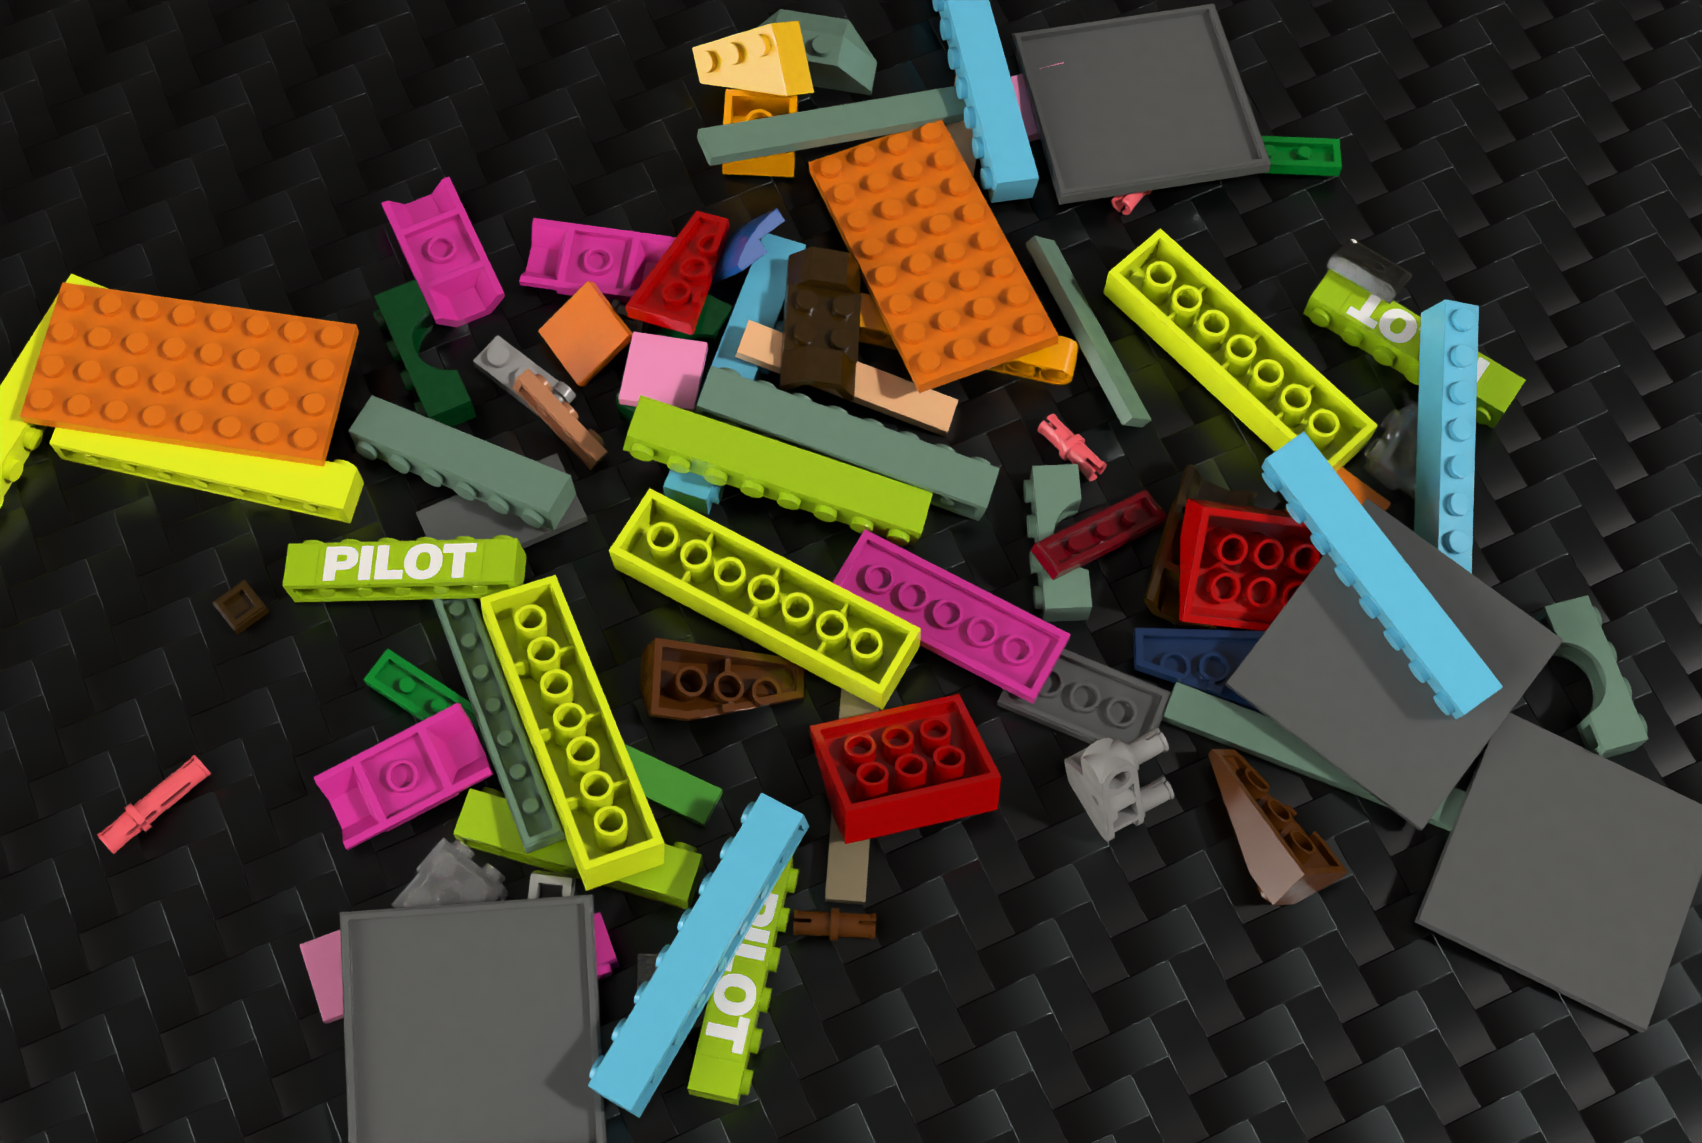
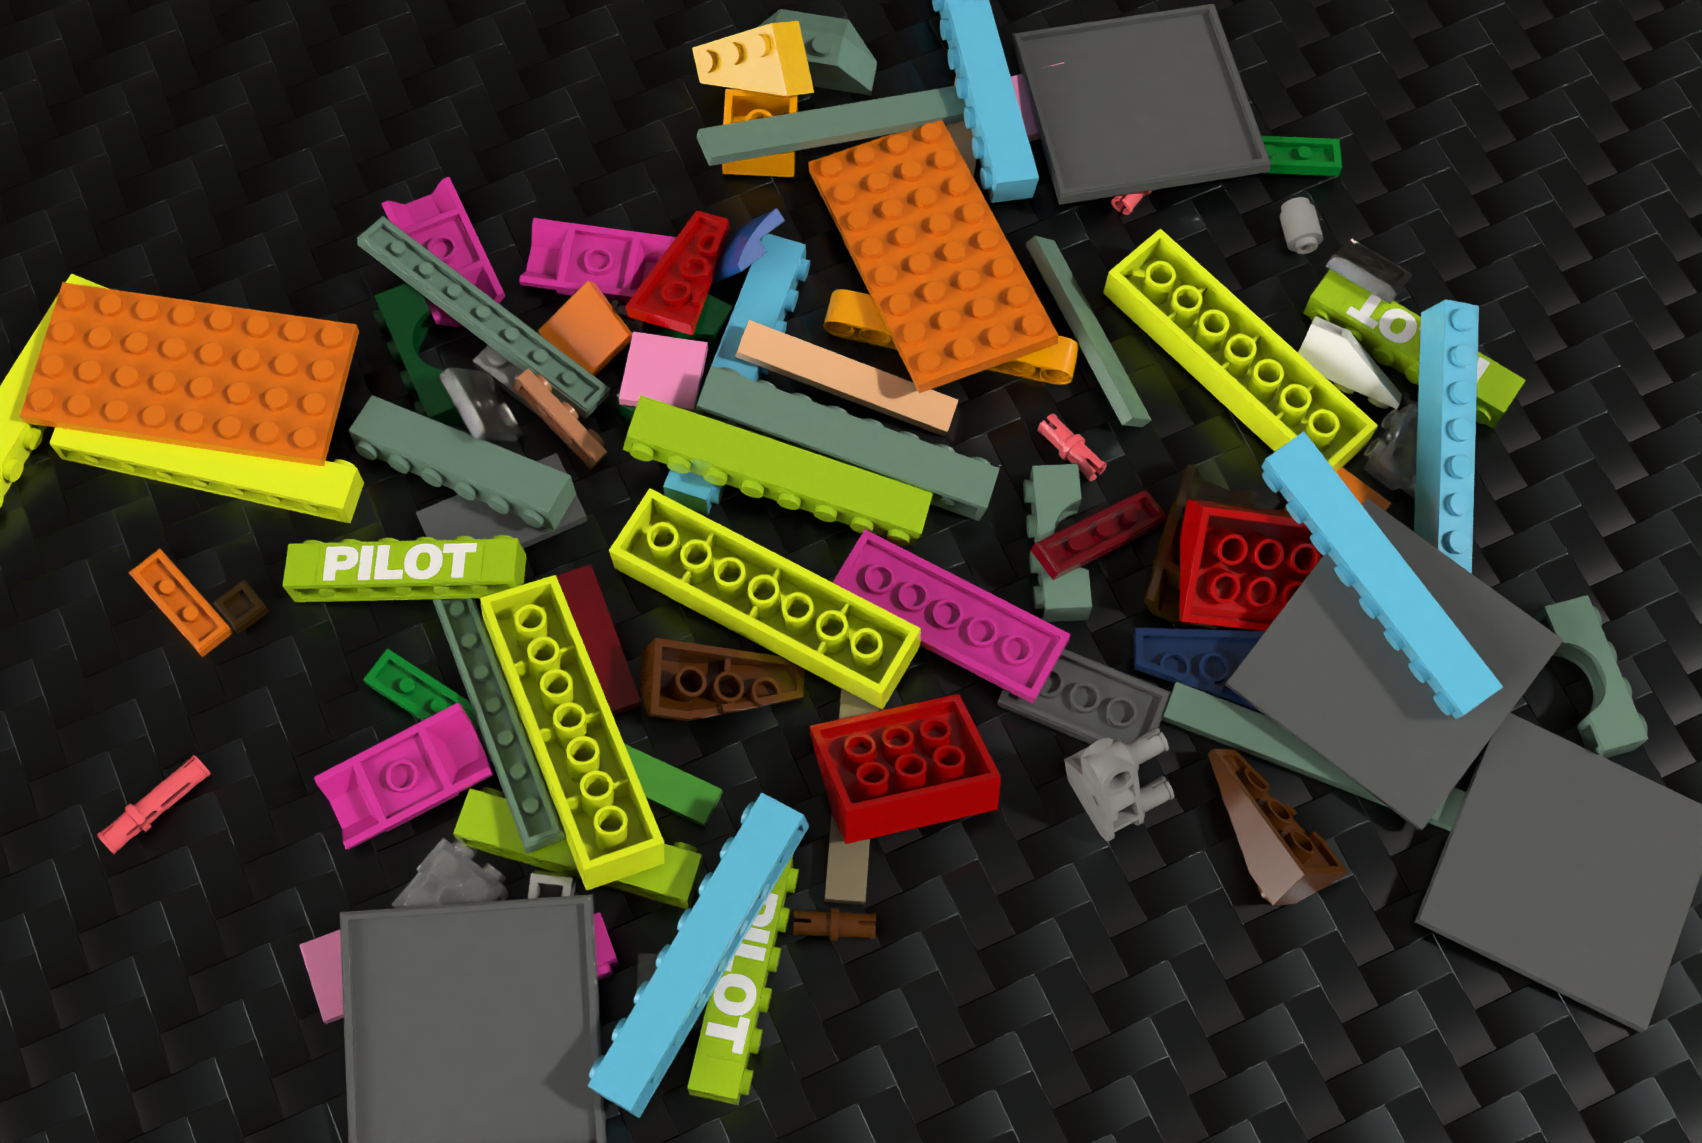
dark brown piece [779,247,861,401] -> none
none -> orange tile [129,548,234,657]
none -> sand green tile [357,216,610,419]
none -> clear smoke tile [440,367,524,441]
none -> dark red tile [556,564,642,716]
none -> light grey brick [1279,197,1323,254]
none -> white slope [1298,316,1402,409]

